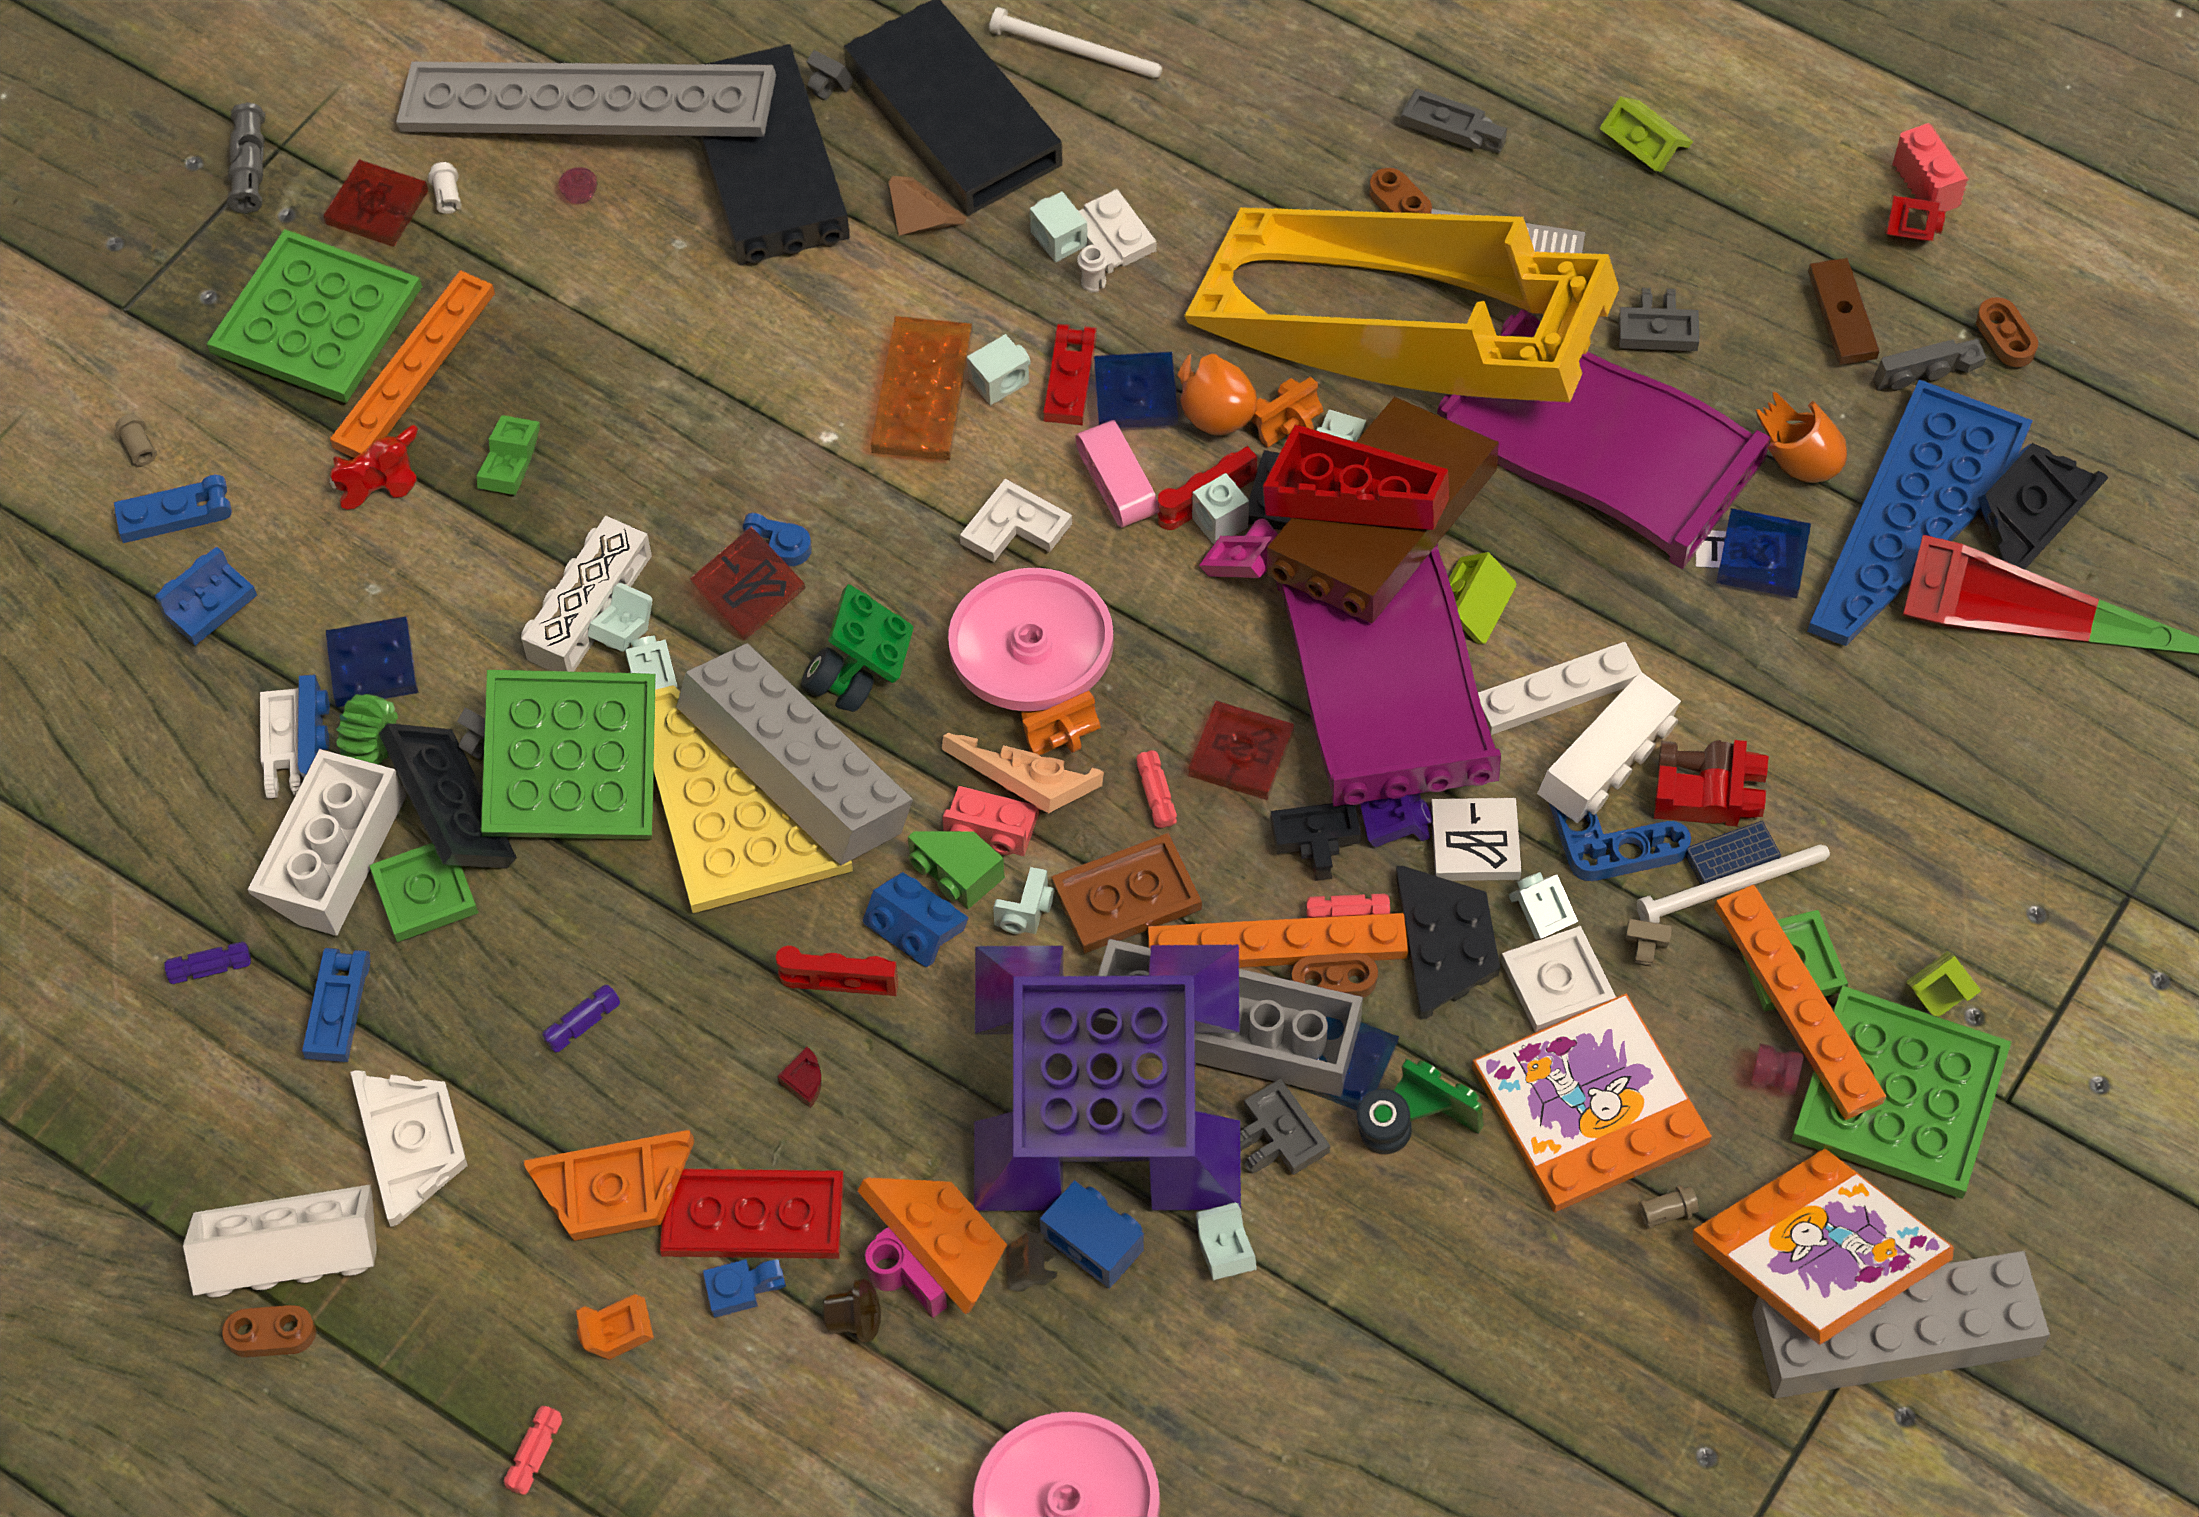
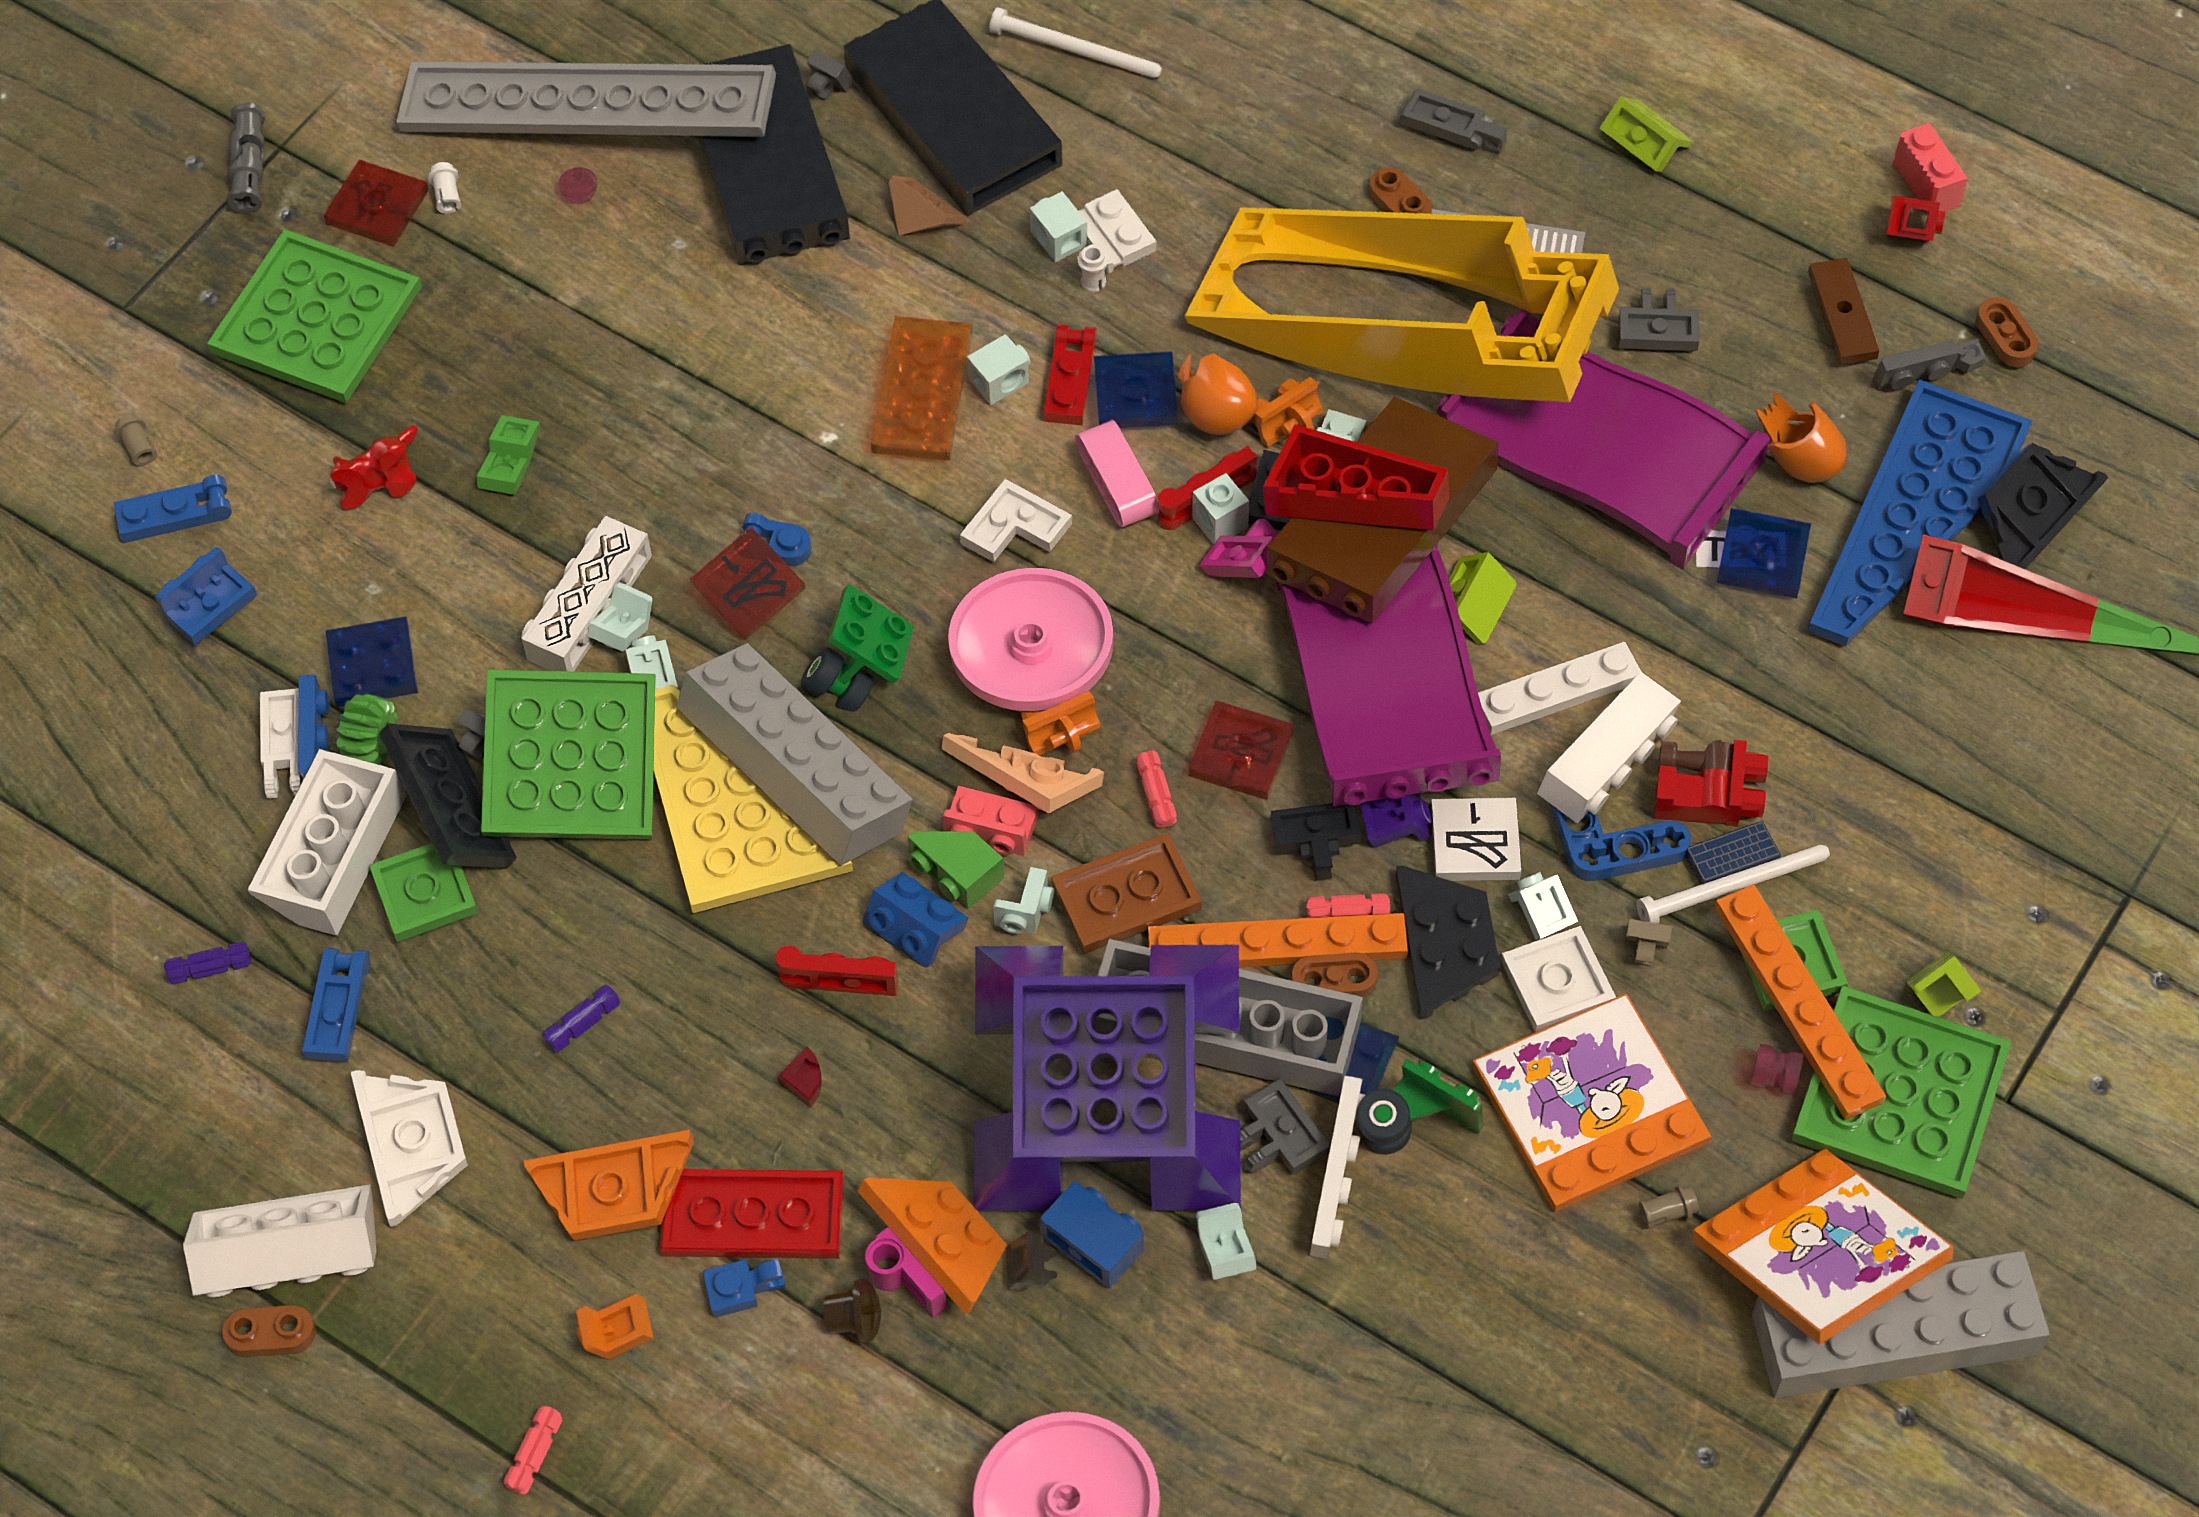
orange plate [330,270,495,458] -> none
none -> white plate [1310,1076,1365,1259]

